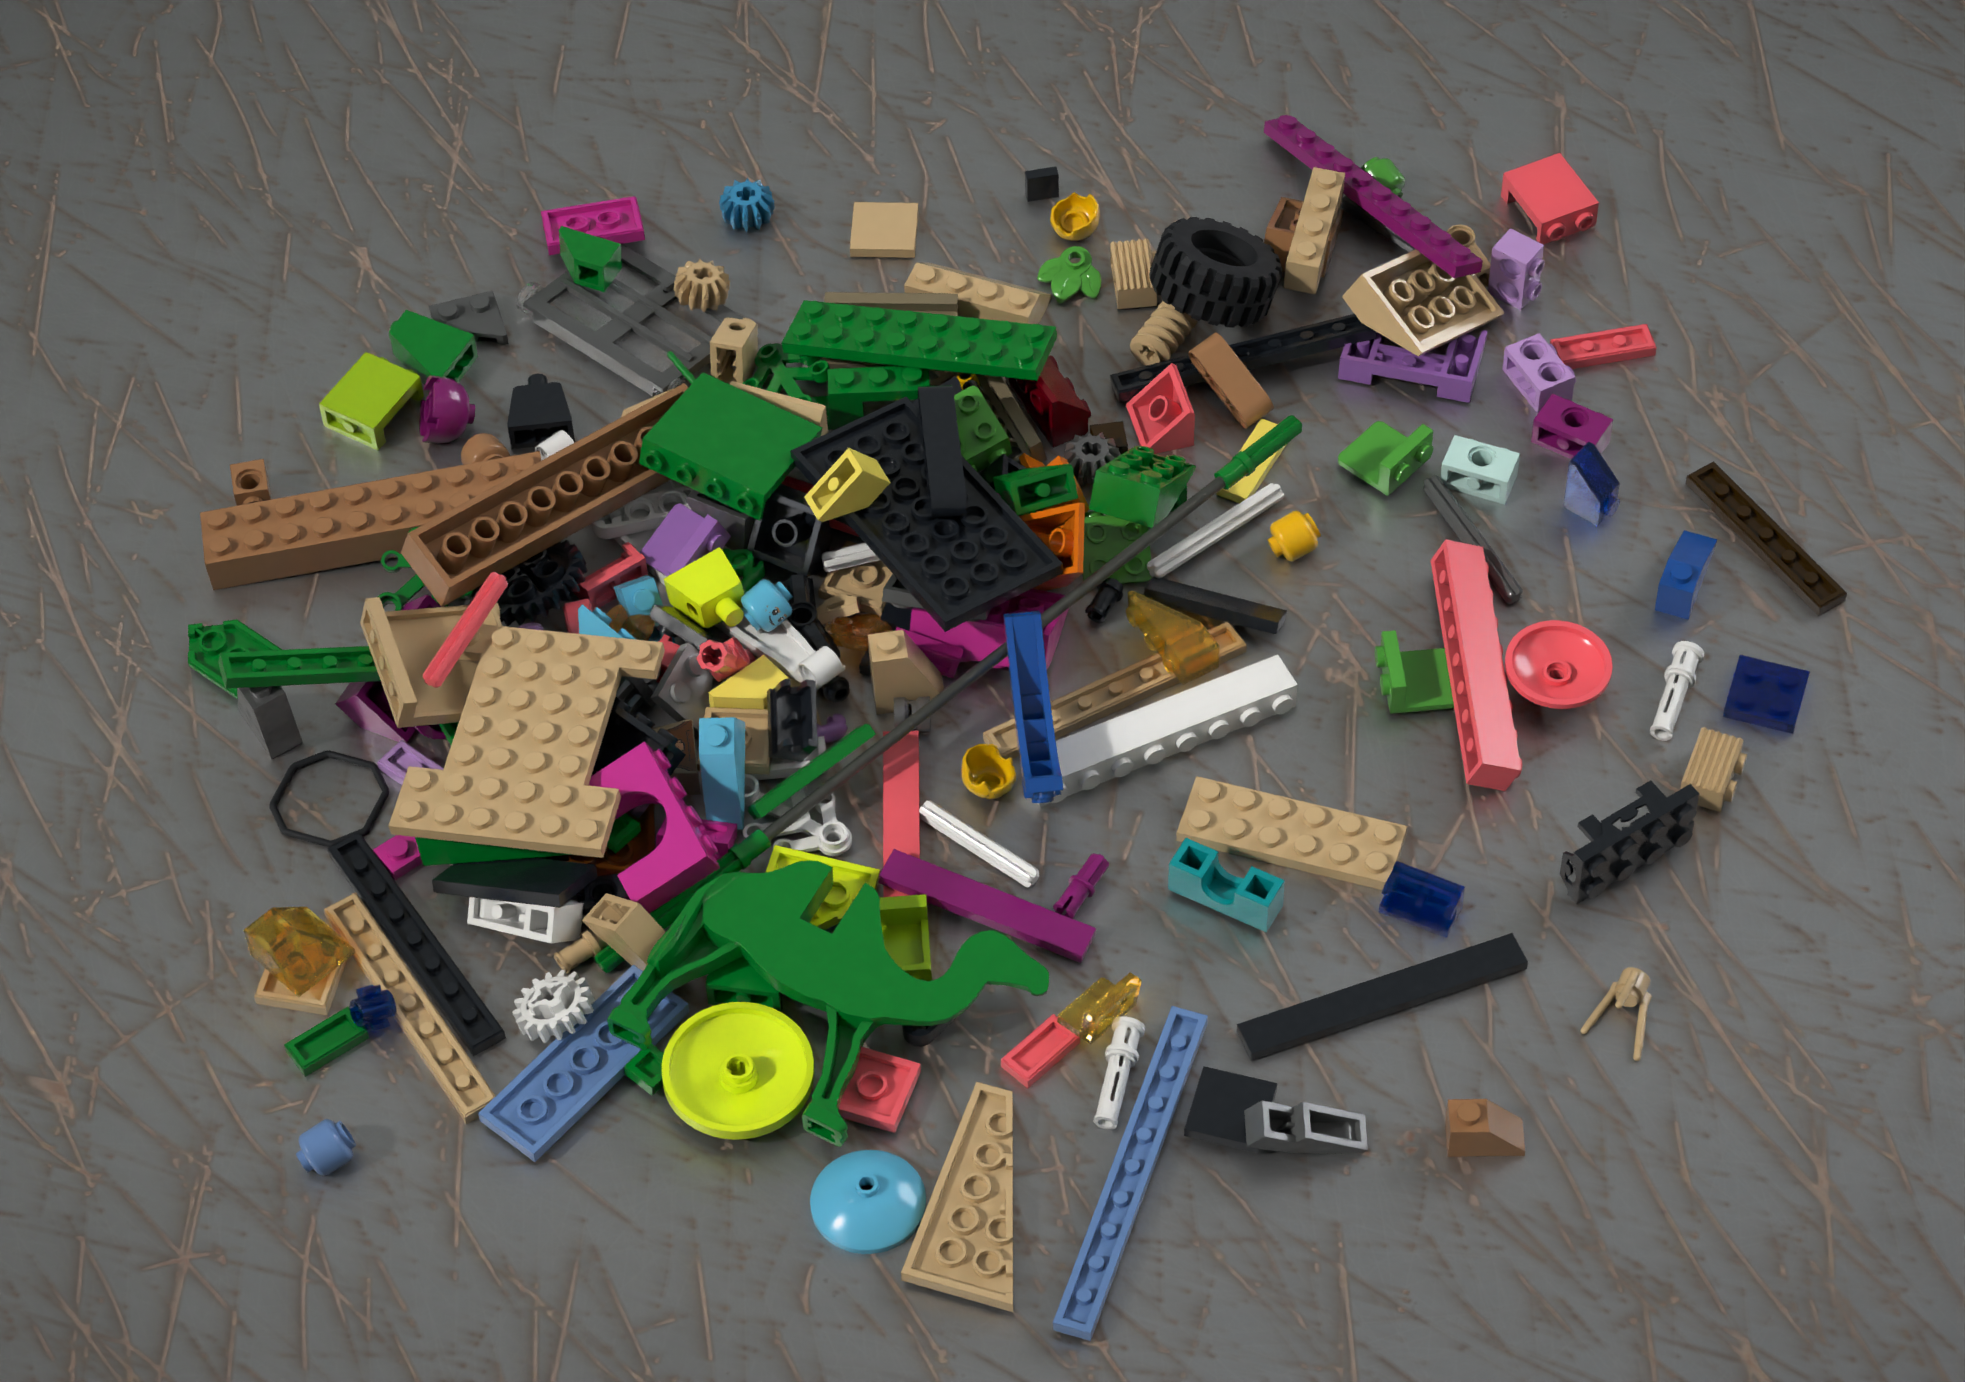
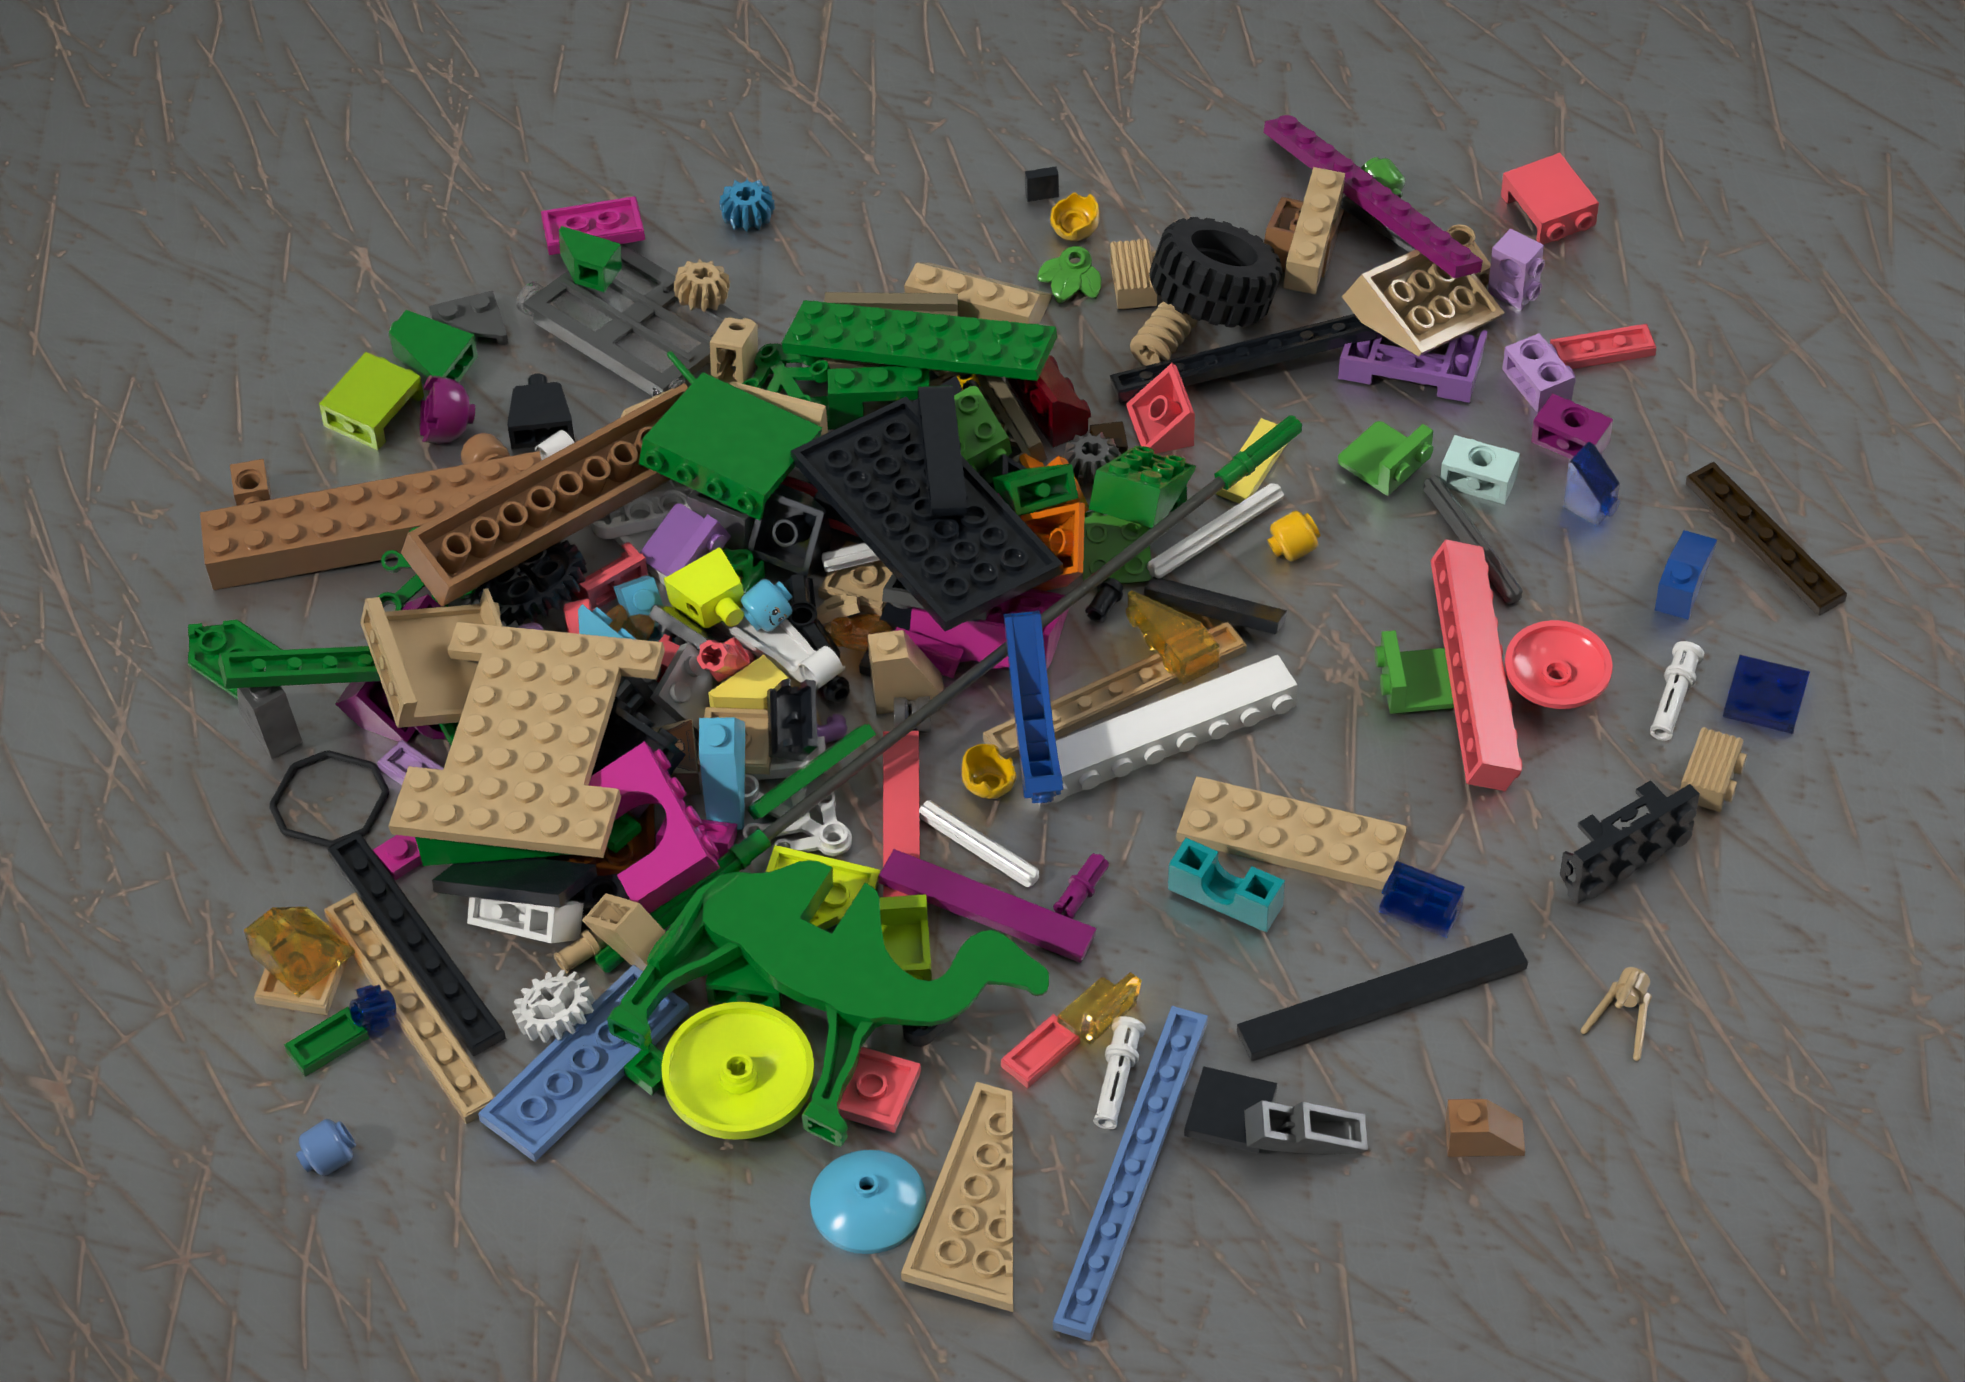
coral axle [423,572,508,688] -> none
light yellow slope [804,448,891,522] -> none
tan tile [850,202,919,258] -> none
medium nougat beam [1188,332,1274,429] -> none

